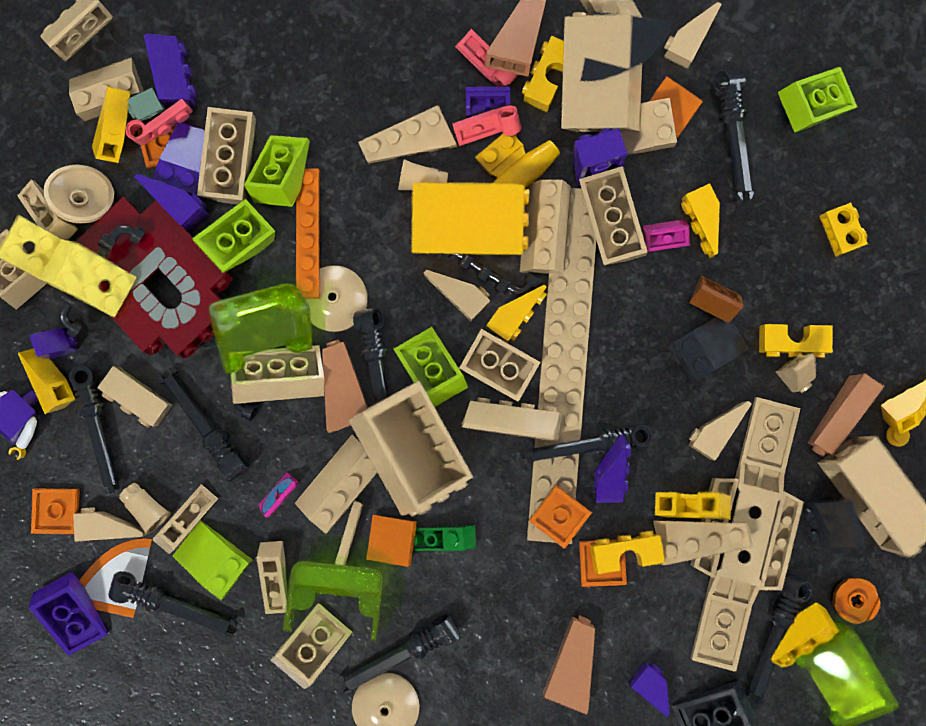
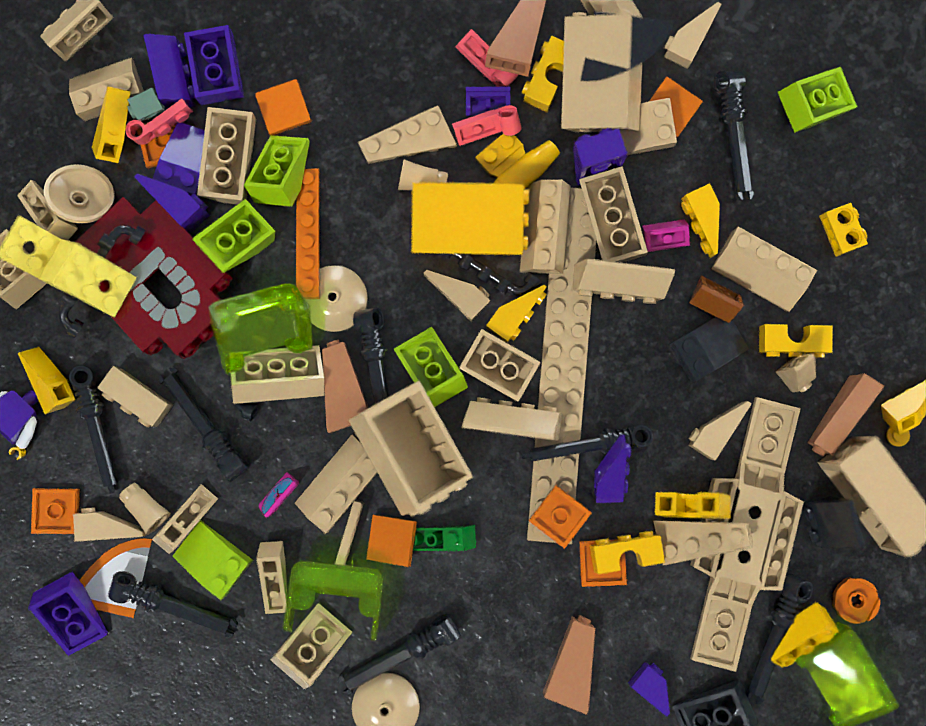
dark purple slope [29,328,78,359] -> none
none -> dark purple brick [184,25,244,105]
none -> orange tile [255,79,312,136]
none -> tan slope [572,259,675,304]
none -> tan slope [711,227,817,312]

